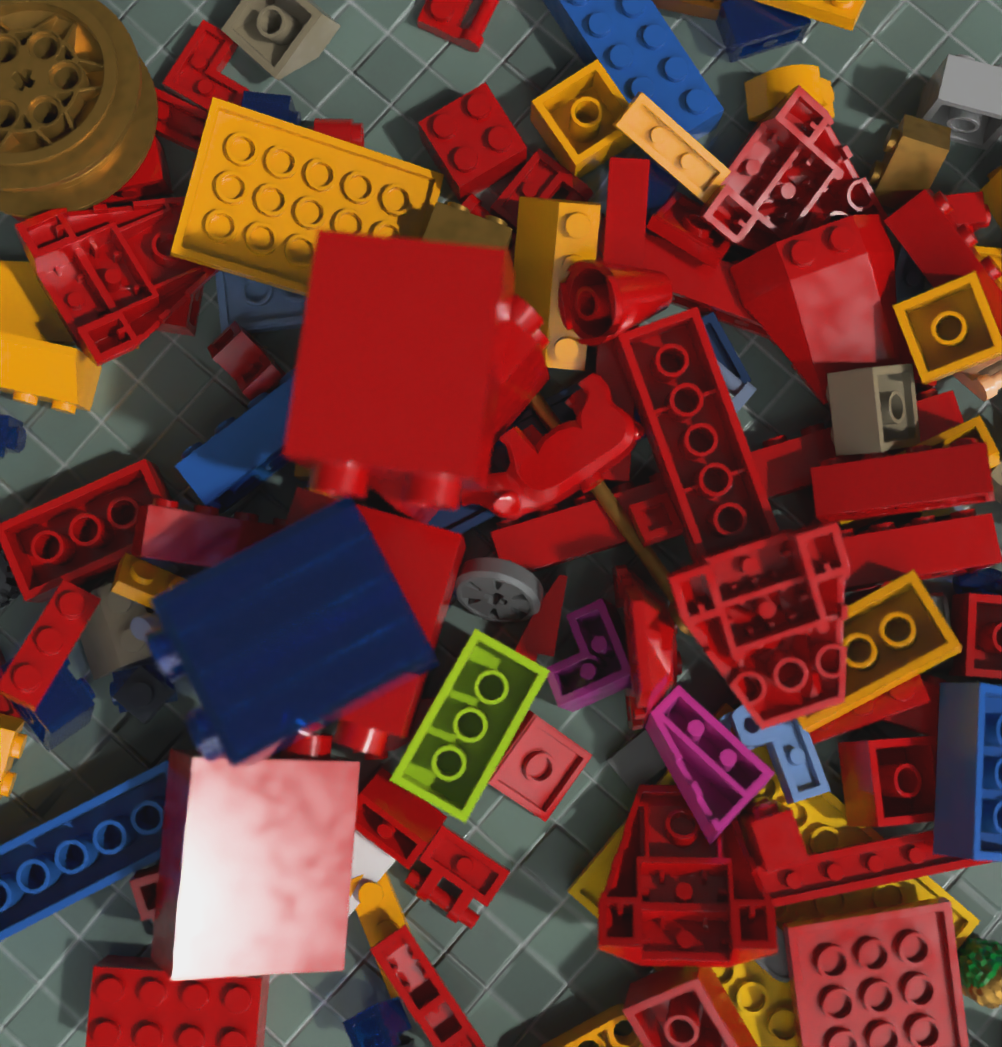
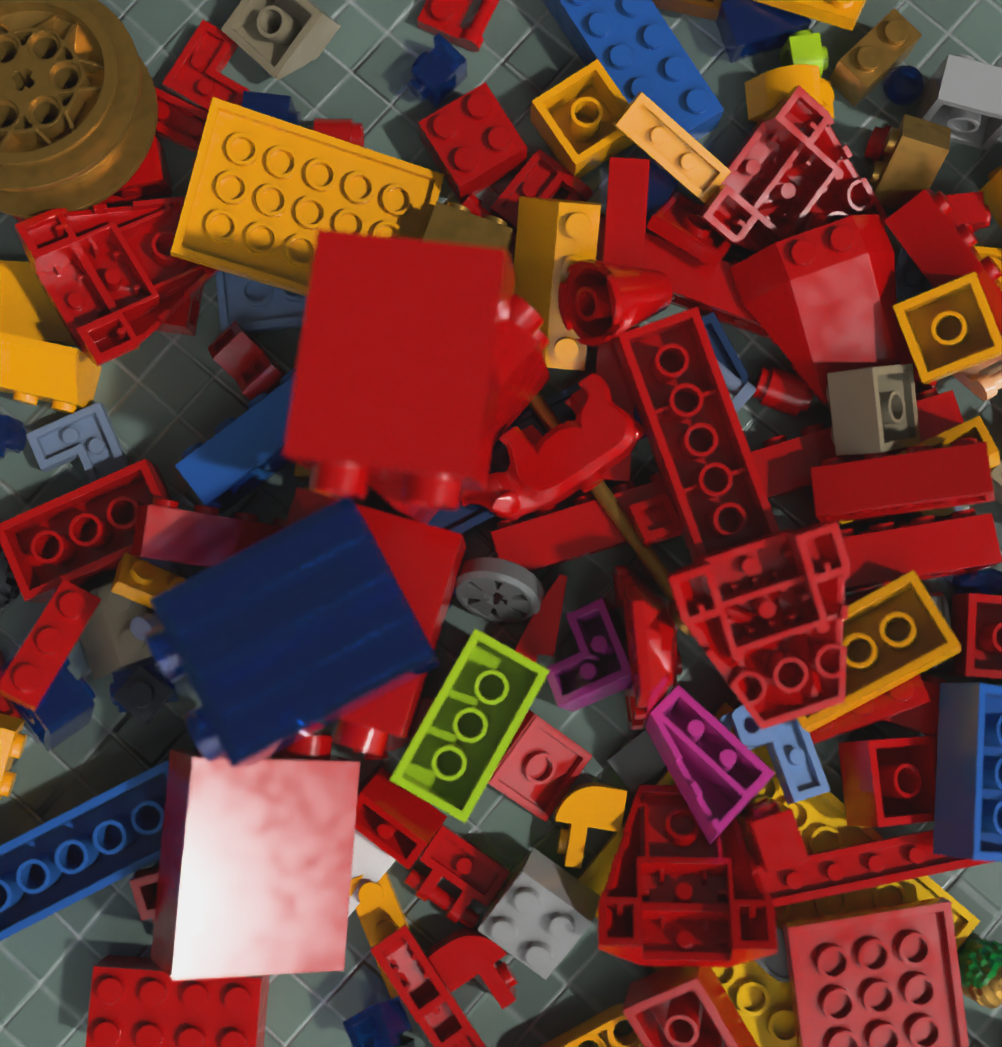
none -> sand blue plate [26,402,130,483]
none -> clear blue brick [407,33,467,108]
none -> red brick [428,927,518,1010]
none -> light grey brick [477,847,600,980]
none -> light orange brick [553,782,627,869]
none -> red brick [751,367,814,417]
none -> lime plate [779,29,829,77]
none -> pearl gold brick [828,8,922,107]
none -> red plate [865,125,892,164]
none -> clear blue plate [883,65,924,105]

